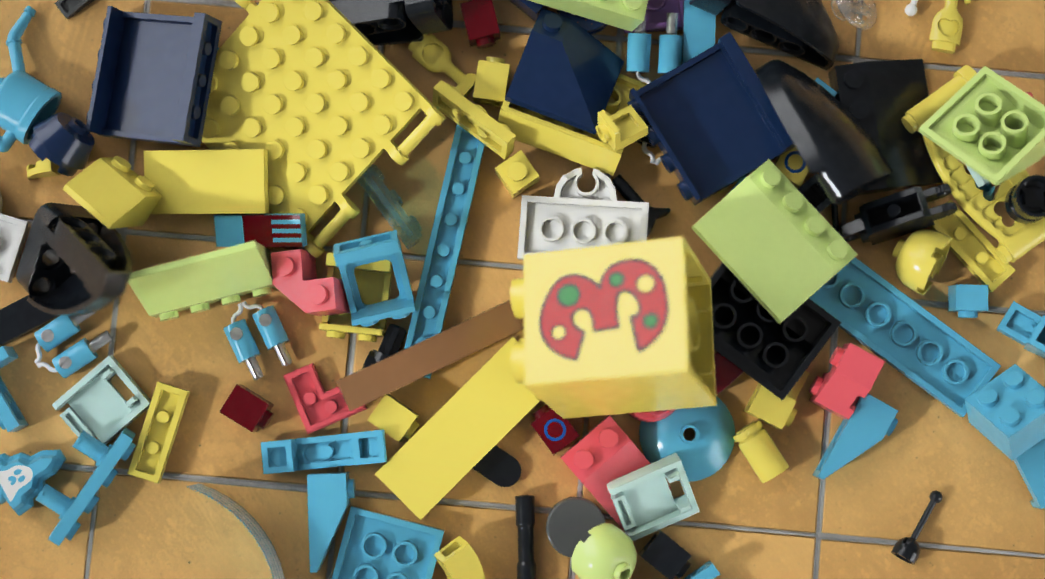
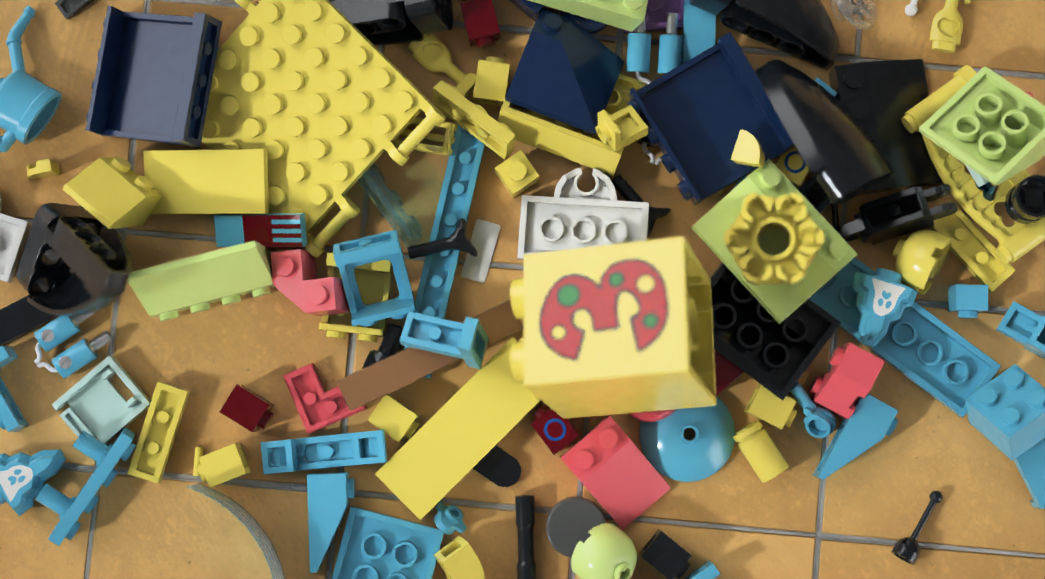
dark blue cone [29,112,95,176] -> none
medium azure piece [223,301,292,380] -> none
light aqua container [606,453,700,541] -> none
none -> light yellow piece [193,447,203,476]
none -> light yellow brick [197,443,251,488]
none -> light yellow tile [394,117,458,156]
none -> medium azure bracket [400,311,489,369]
none -> black piece [407,218,478,260]
none -> medium azure plate [434,502,467,535]
none -> white sticker [461,219,500,283]
none -> light yellow piece [724,193,824,286]
none -> light yellow tile [731,129,765,168]
none -> medium azure plate [790,381,836,438]
none -> medium azure rock [852,268,918,348]

